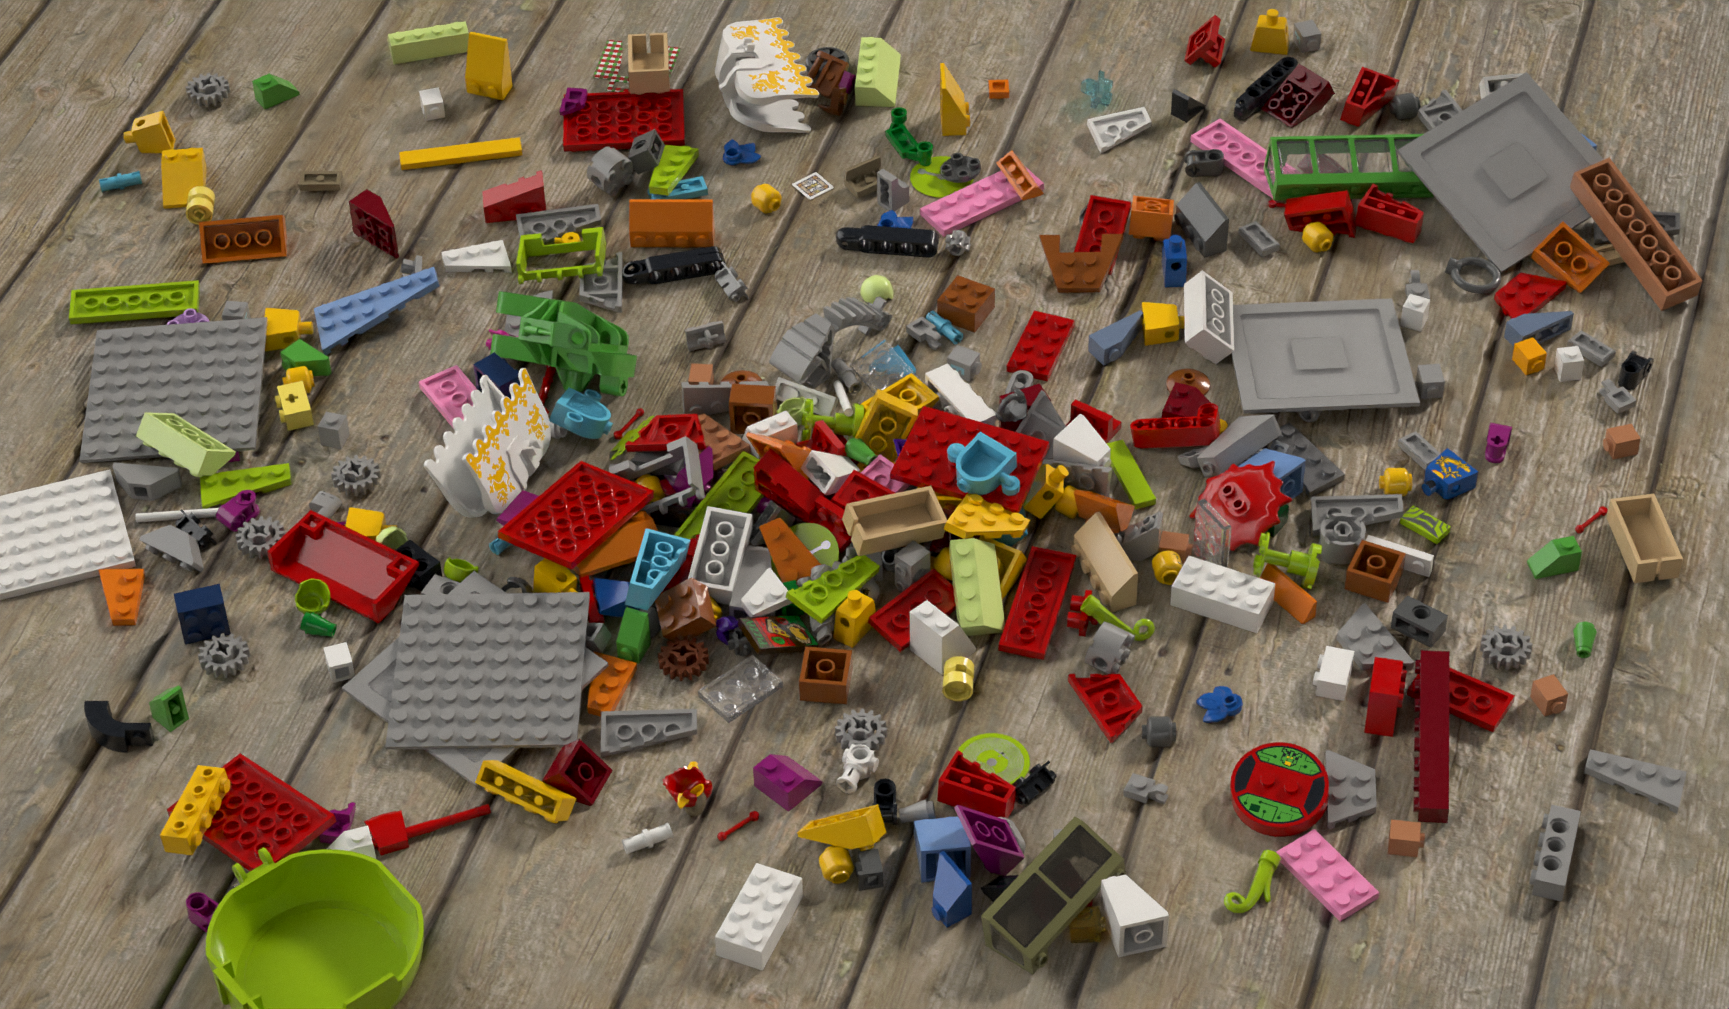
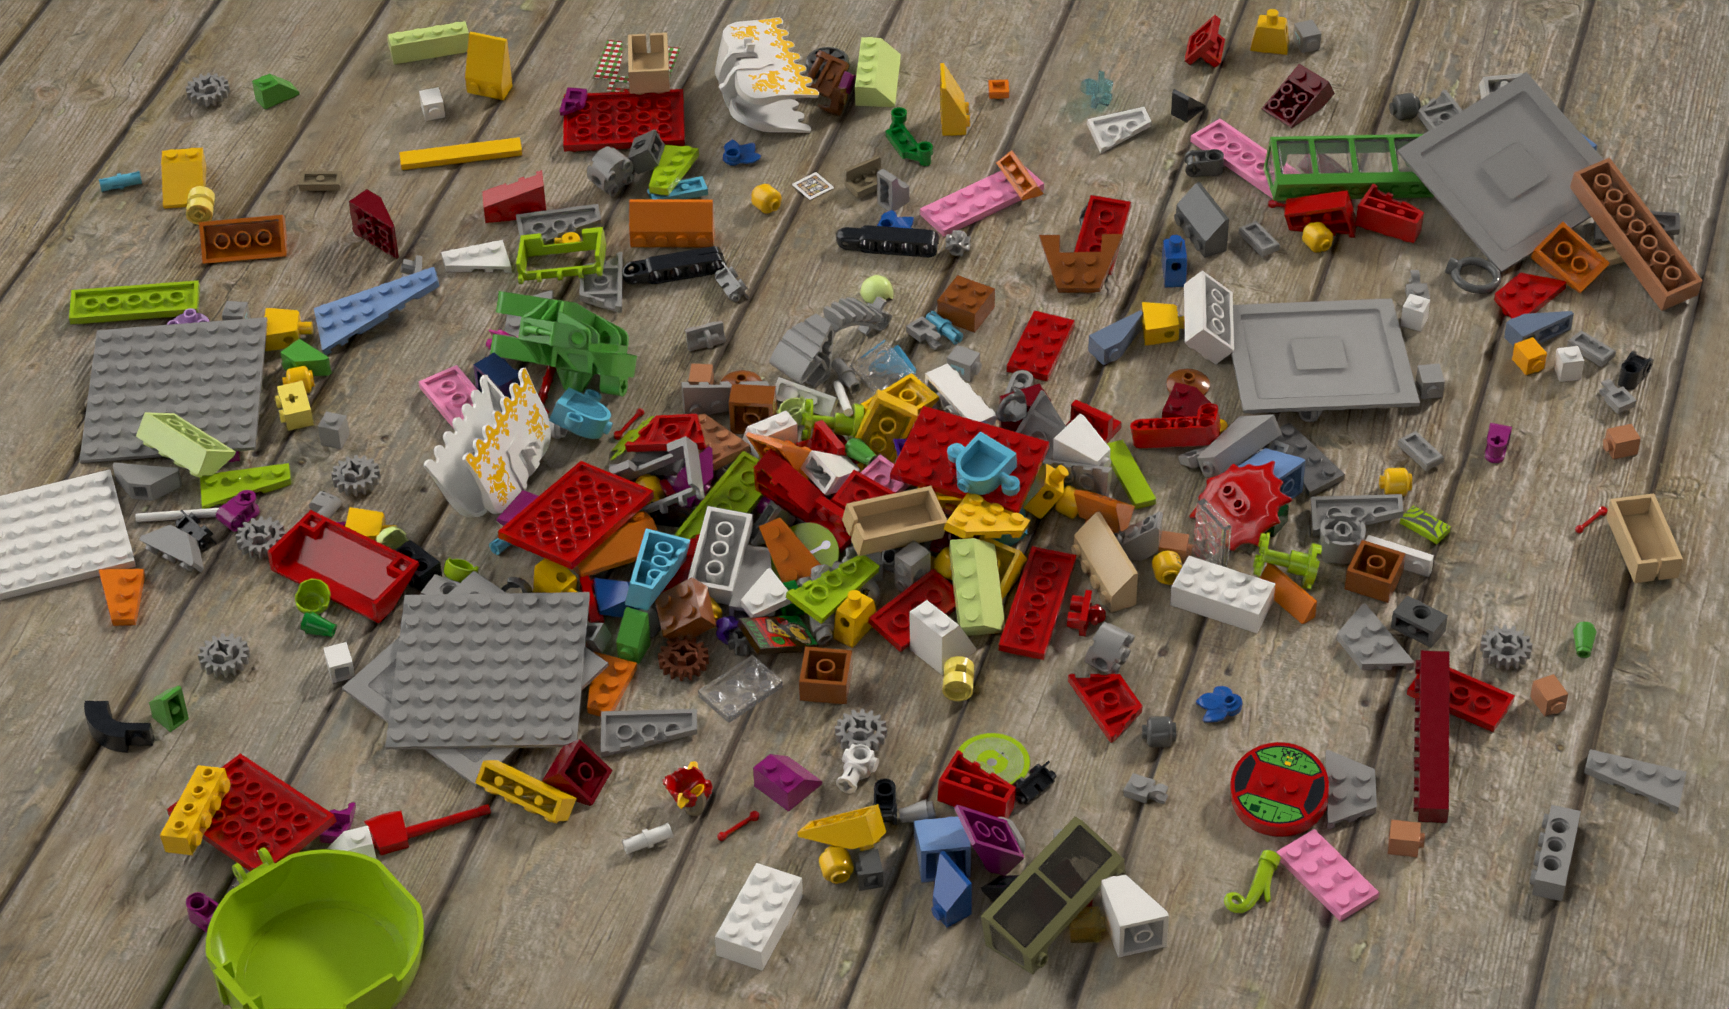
yellow torso [124,111,176,153] -> none
dark blue brick [174,584,231,645] -> none
lime piece [910,156,974,198] -> none
dark grey dish [940,153,981,183] -> none
lime plant [1080,595,1155,641] -> none
orange slope [1129,195,1174,241] -> none
black piece [1234,57,1298,120] -> none
white brick [1313,646,1355,701] -> none
red wedge [1340,67,1400,127] -> none
red wedge [1364,657,1407,737] -> none
blue torso [1422,448,1478,500] -> none
bright green slope [1527,536,1582,579] -> none

